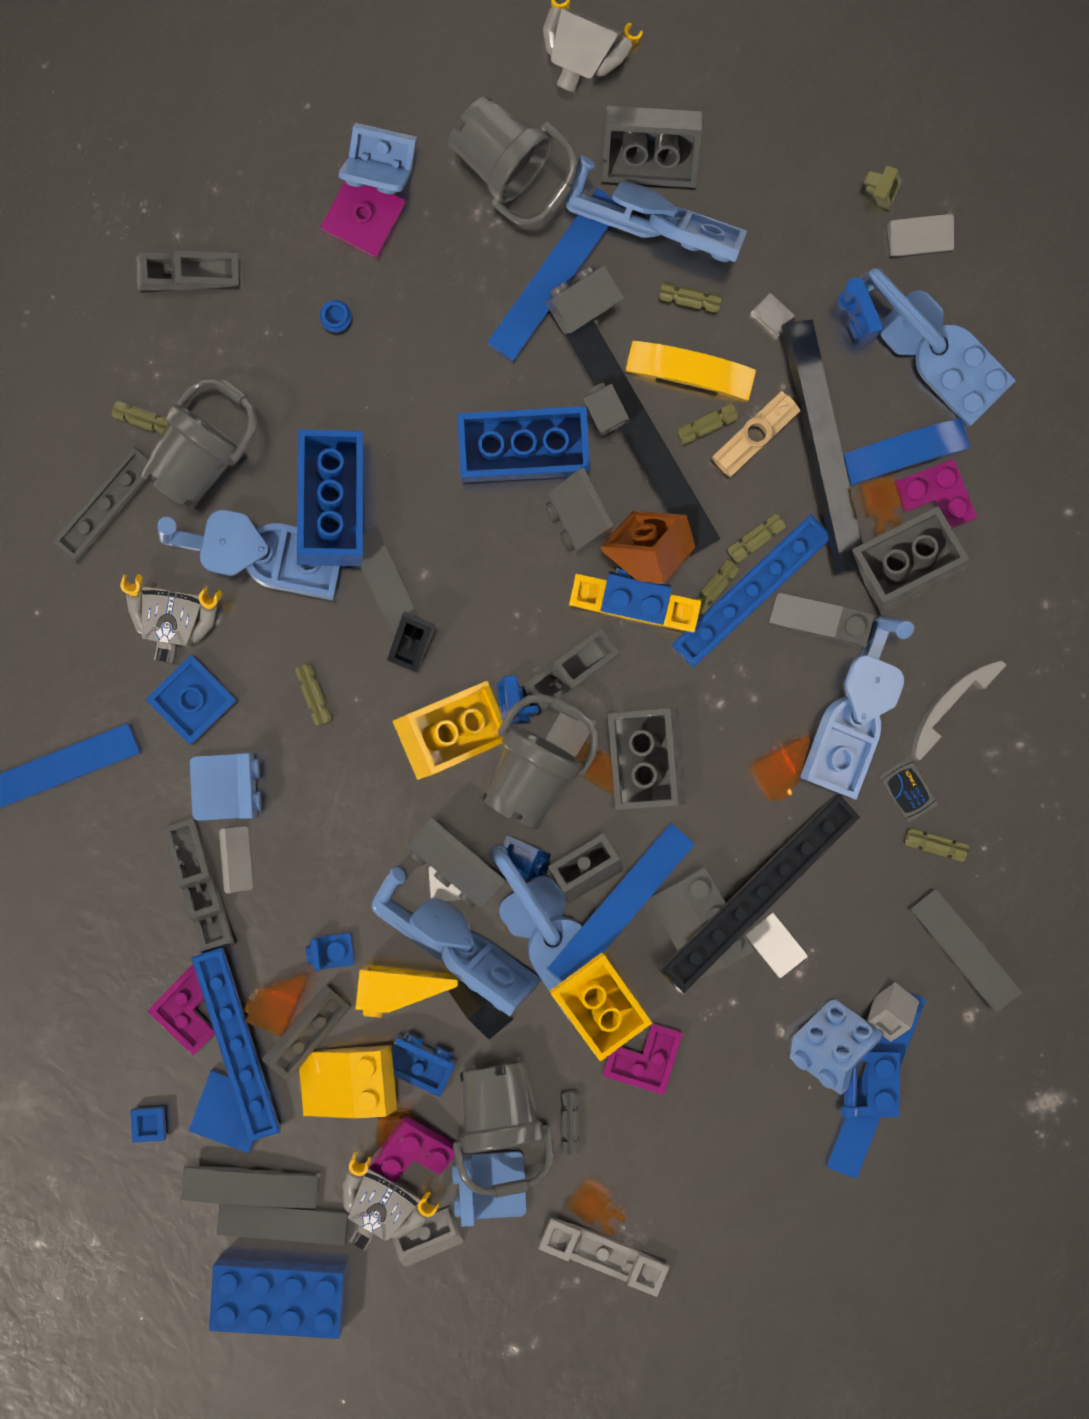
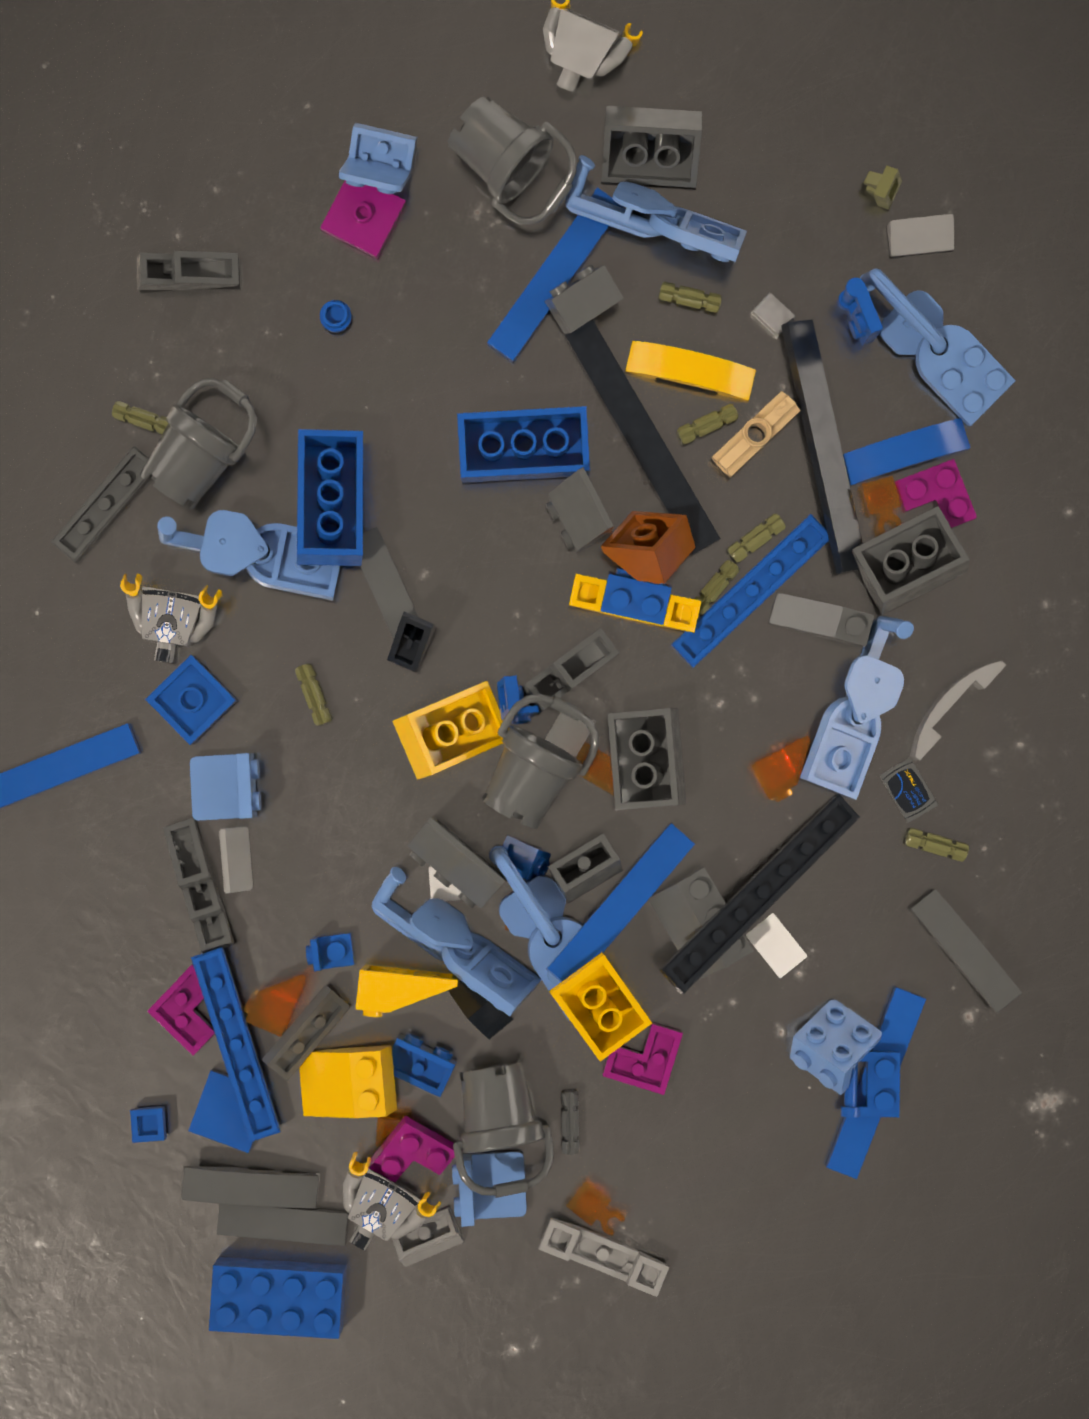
dark grey brick [583,383,631,436] -> none
light grey panel [866,982,919,1042] -> none

